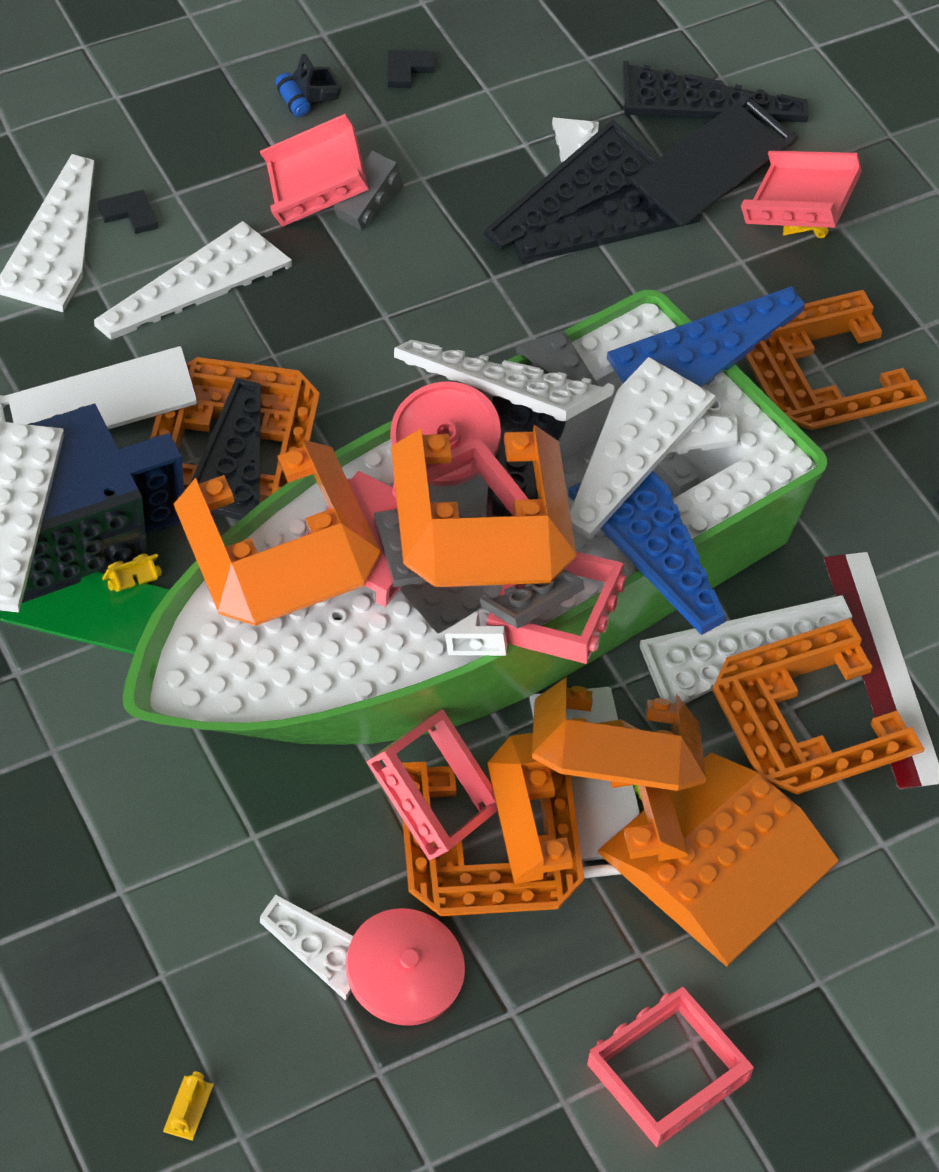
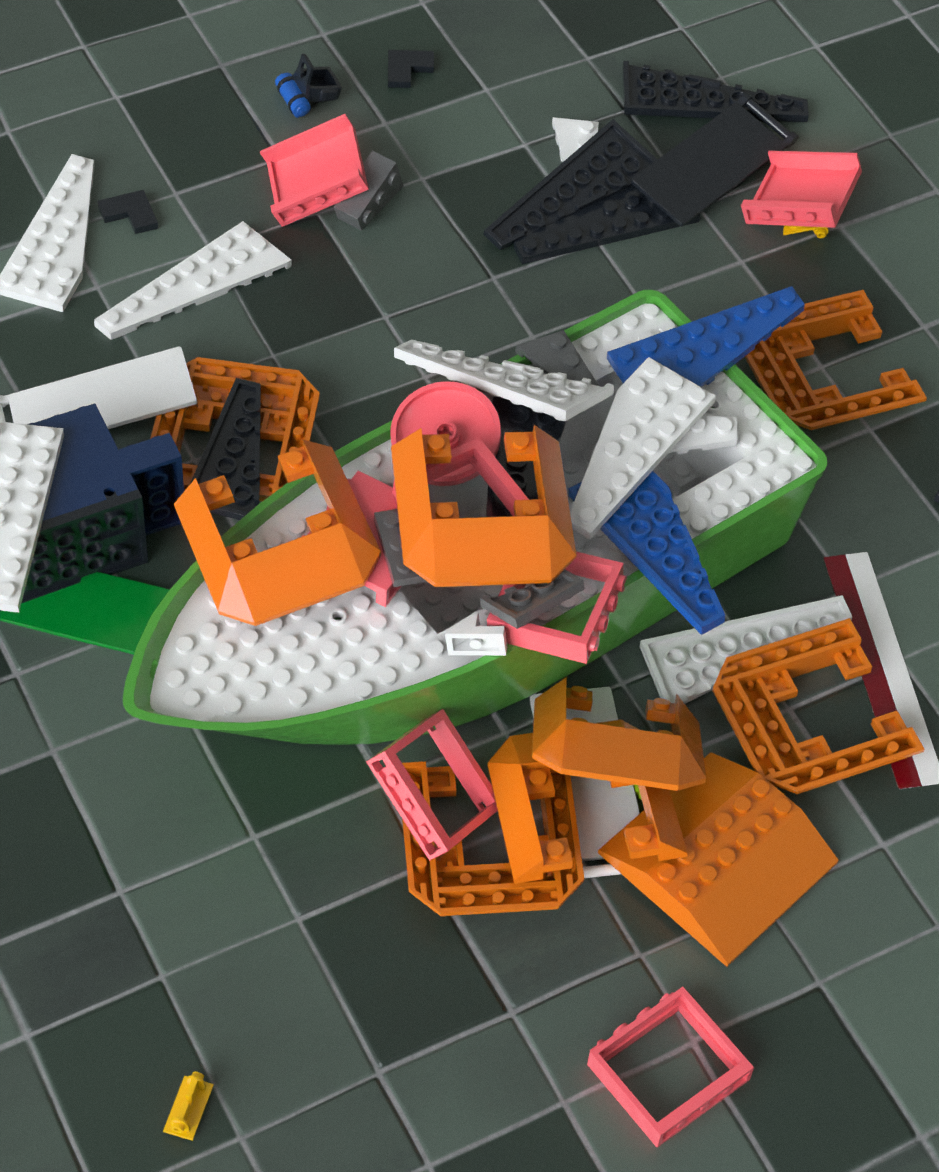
yellow hinge [102,554,162,592] -> none
white wing [260,895,353,1000] -> none
coral dish [345,908,465,1025] -> none

